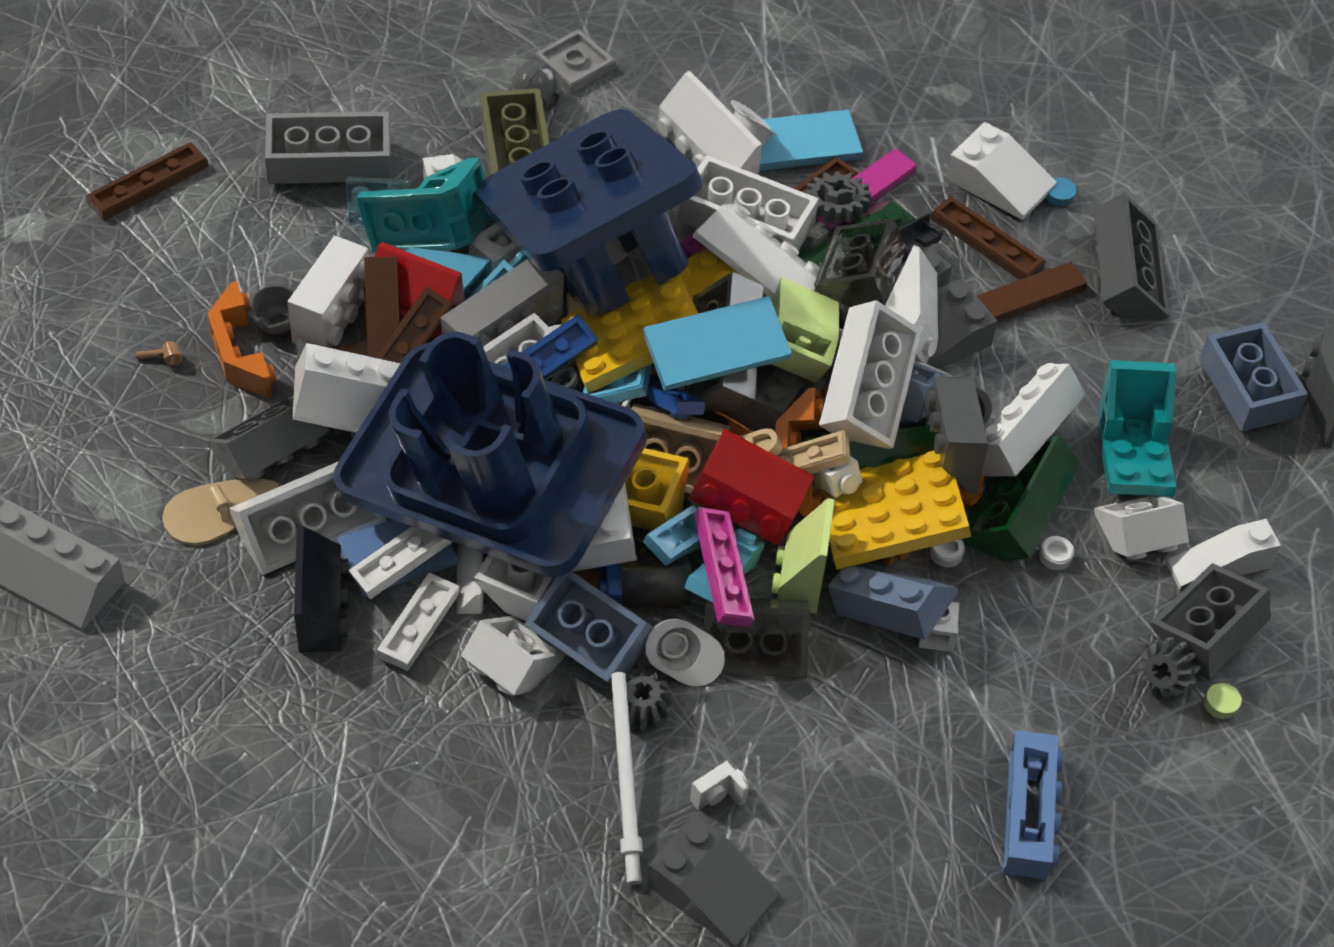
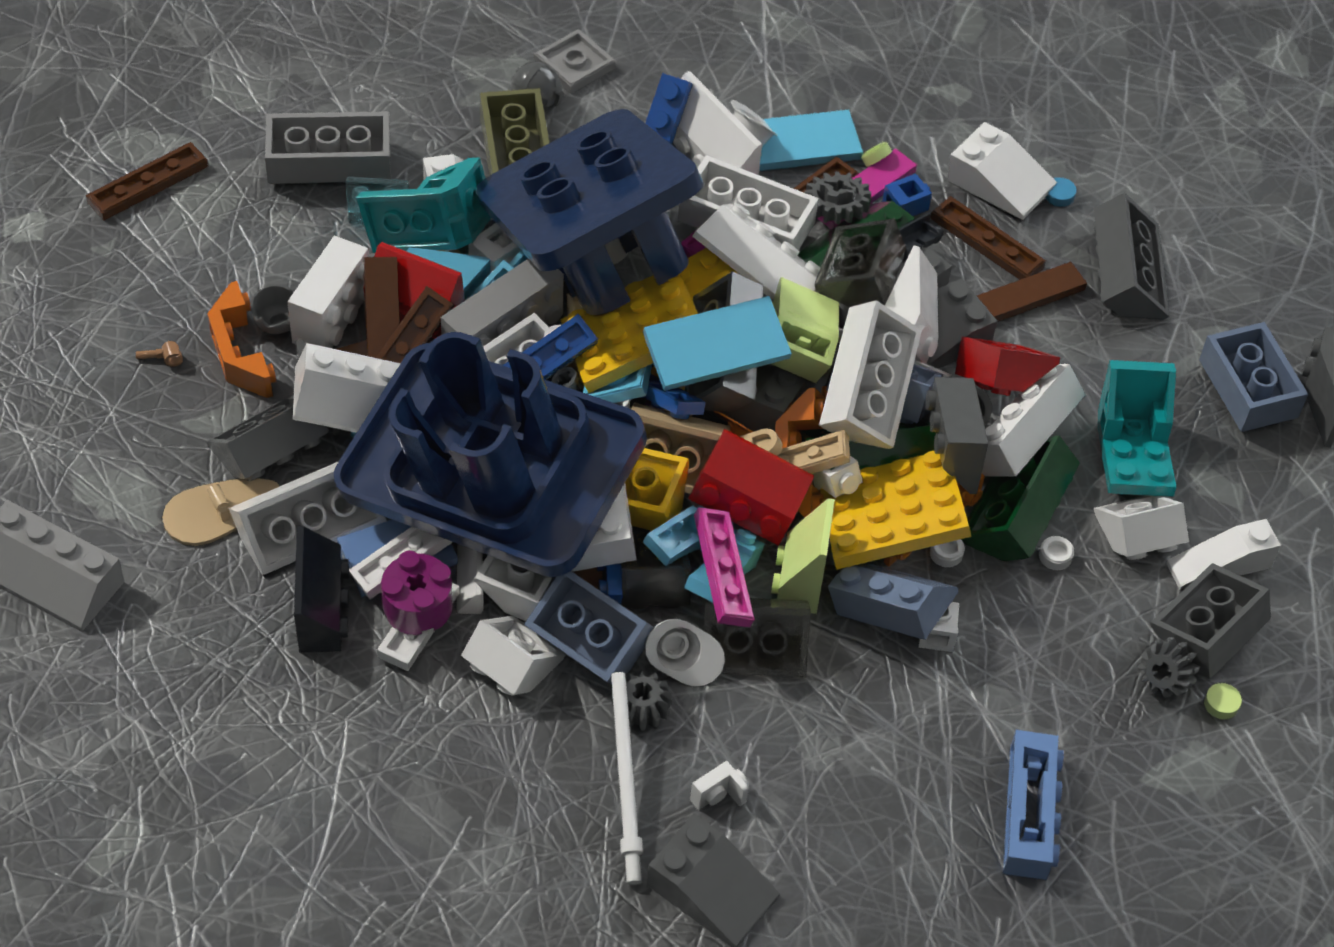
none -> magenta brick [381,550,453,635]
none -> blue plate [645,73,693,144]
none -> yellowish green tile [861,142,892,167]
none -> blue brick [882,173,932,216]
none -> red slope [955,336,1060,396]

